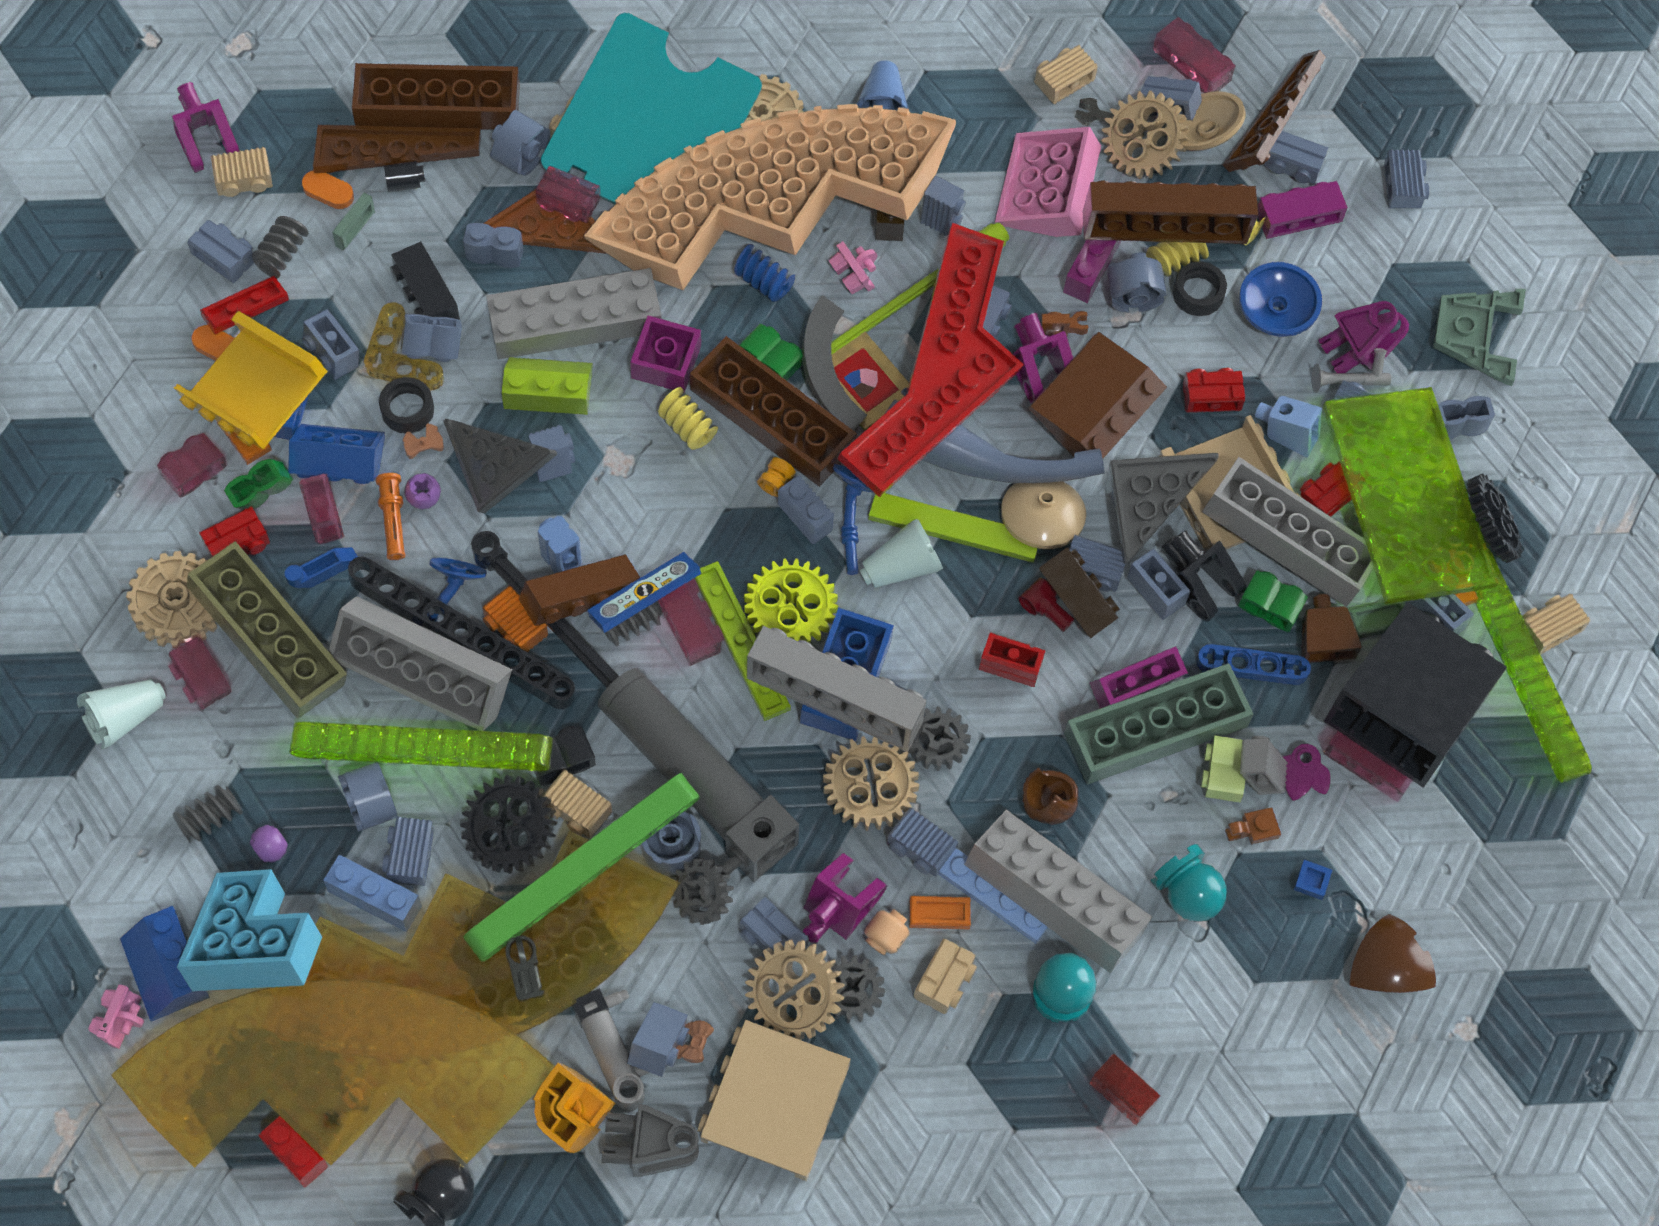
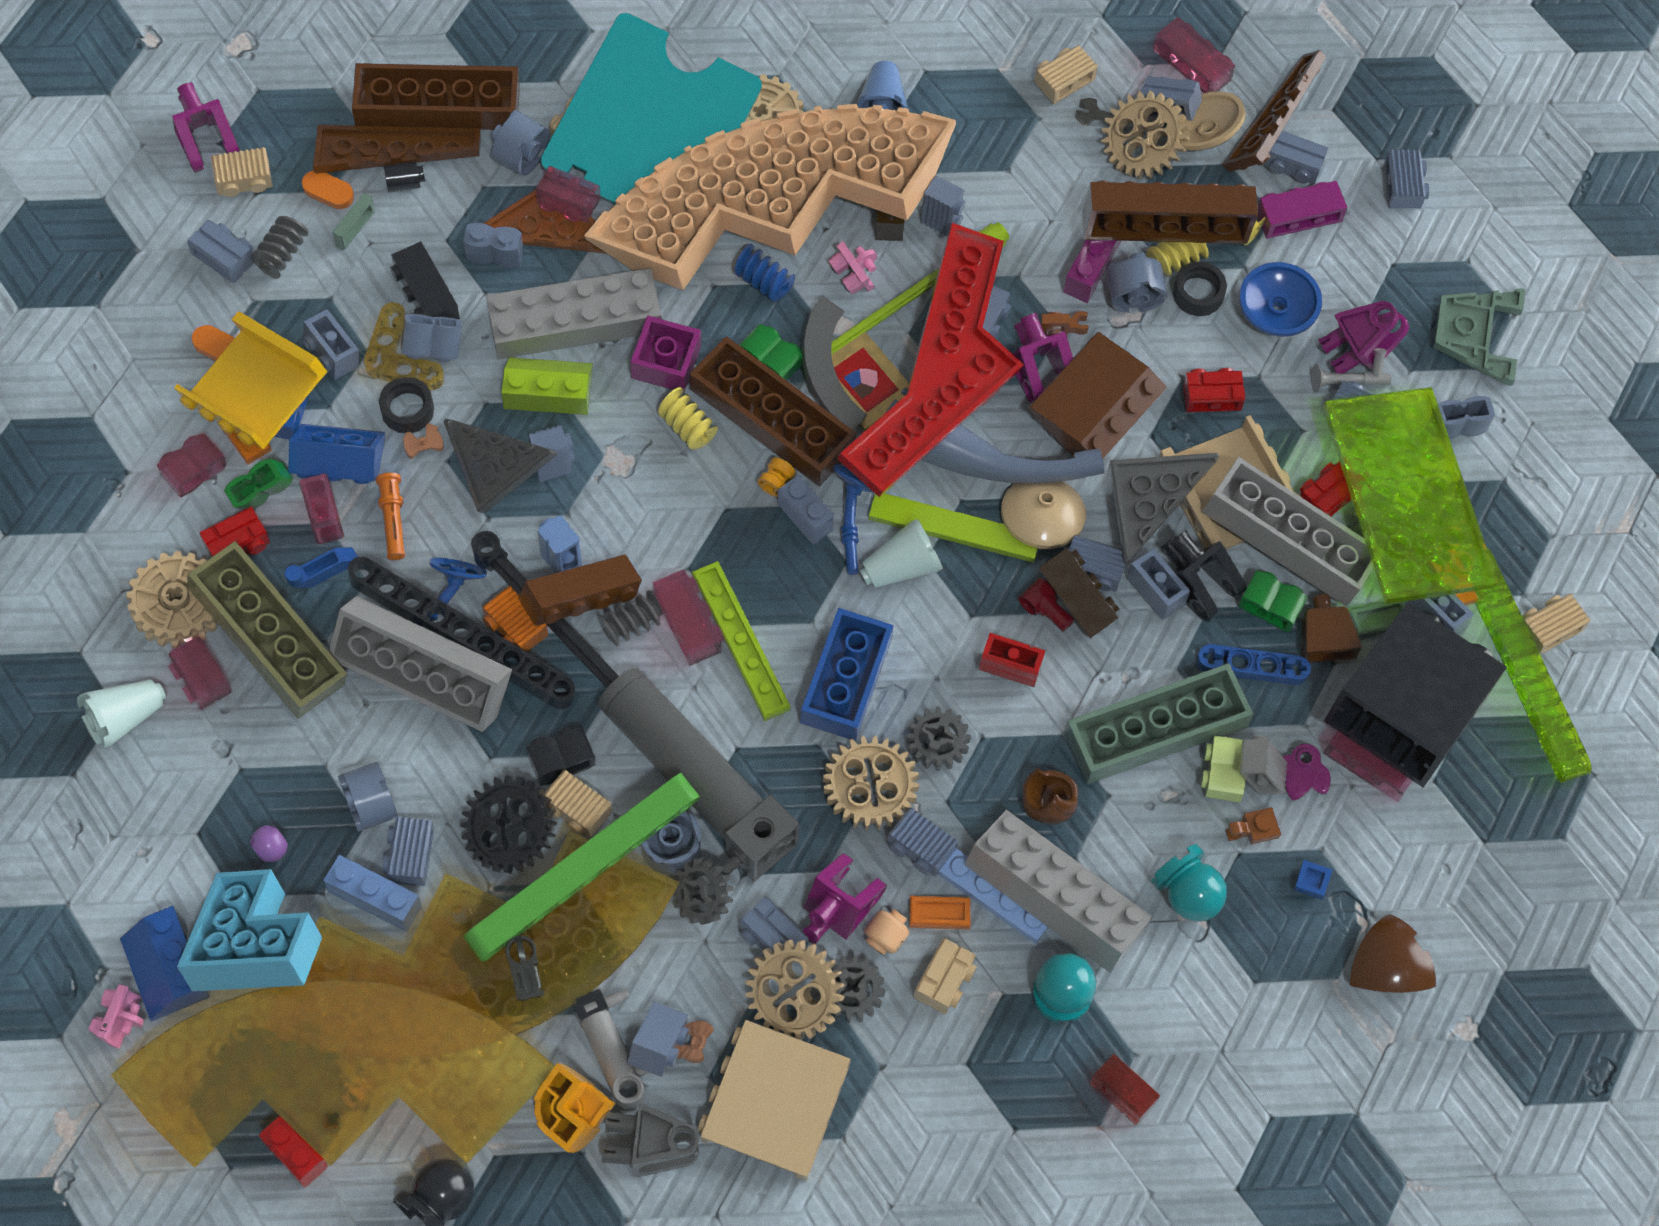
dark grey piece [173,785,243,844] -> none
red tile [200,276,289,335] -> none
clear neon green beam [289,722,553,771] -> none
medium lavender piece [404,473,441,509] -> none
tile [587,552,701,633] -> none
neon yellow gear [744,558,838,643] -> none
light grey brick [747,626,927,752] -> none
bright pink slope [995,127,1101,237] -> none
magenta brick [1089,646,1188,709] -> none
light blue torso [1255,396,1322,458] -> none
black gear [1467,473,1523,563] -> none

